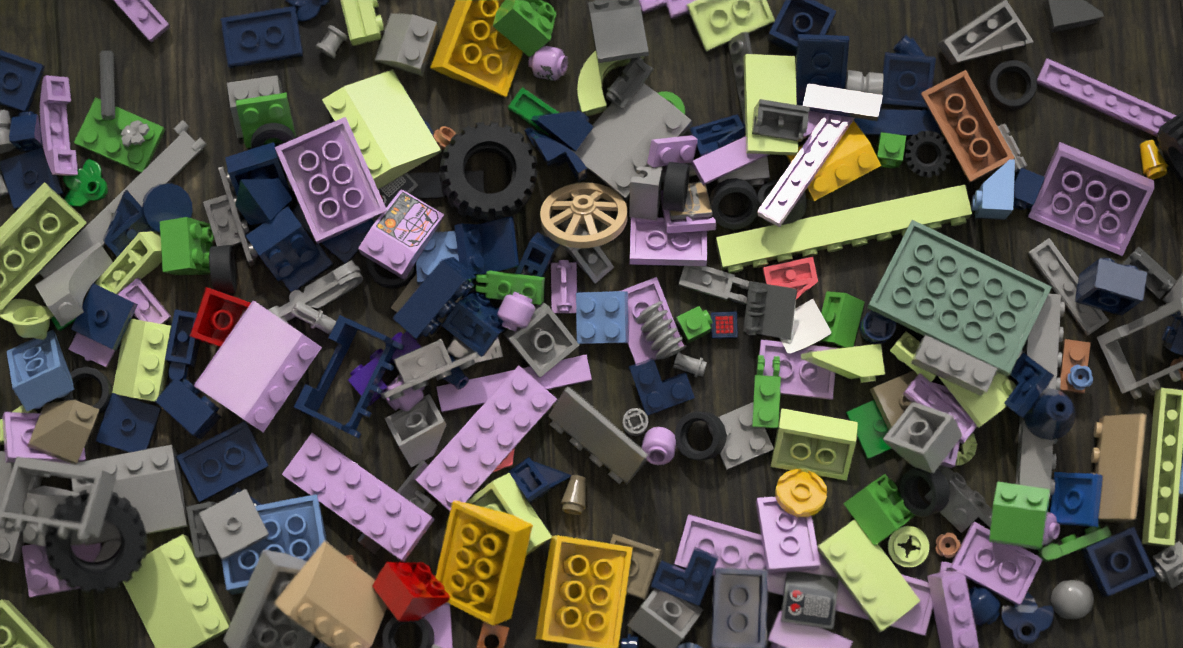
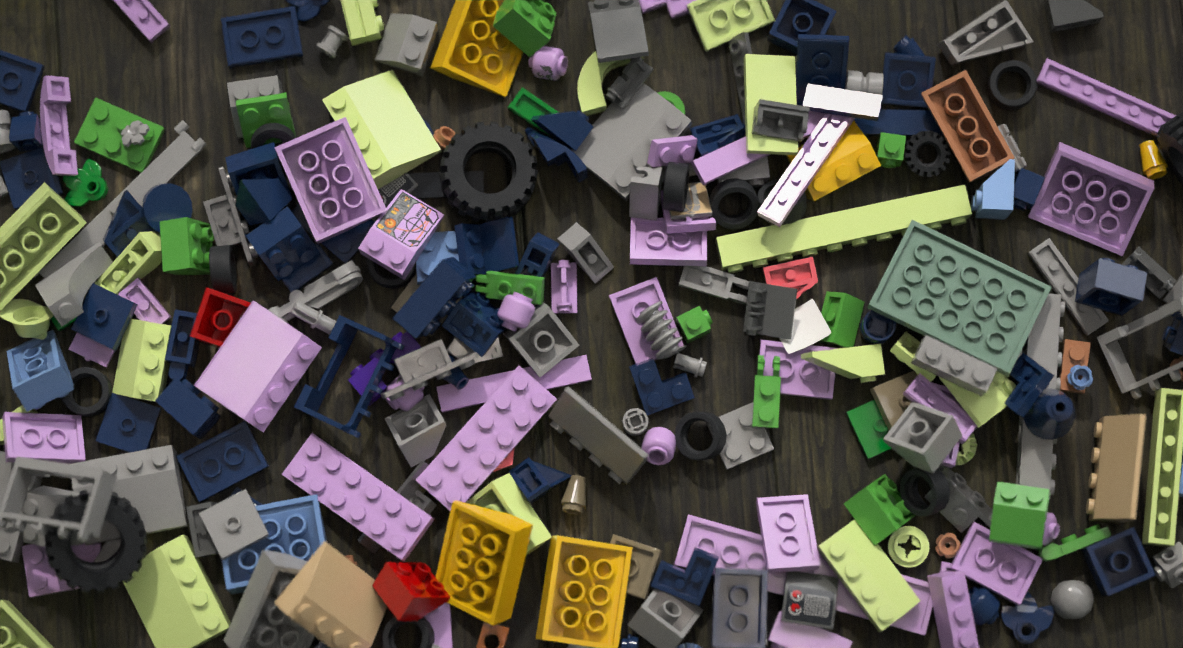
dark tan slope [27,400,99,465] -> none
dark grey axle [100,51,115,120] -> none
tan wheel [540,183,627,248] -> none
medium blue plate [576,291,629,344] -> none
tile [711,312,738,339] -> none
yellowish green slope [771,409,858,481] -> none
yellow tile [775,469,827,517] -> none
blue tile [1050,472,1103,527] -> none

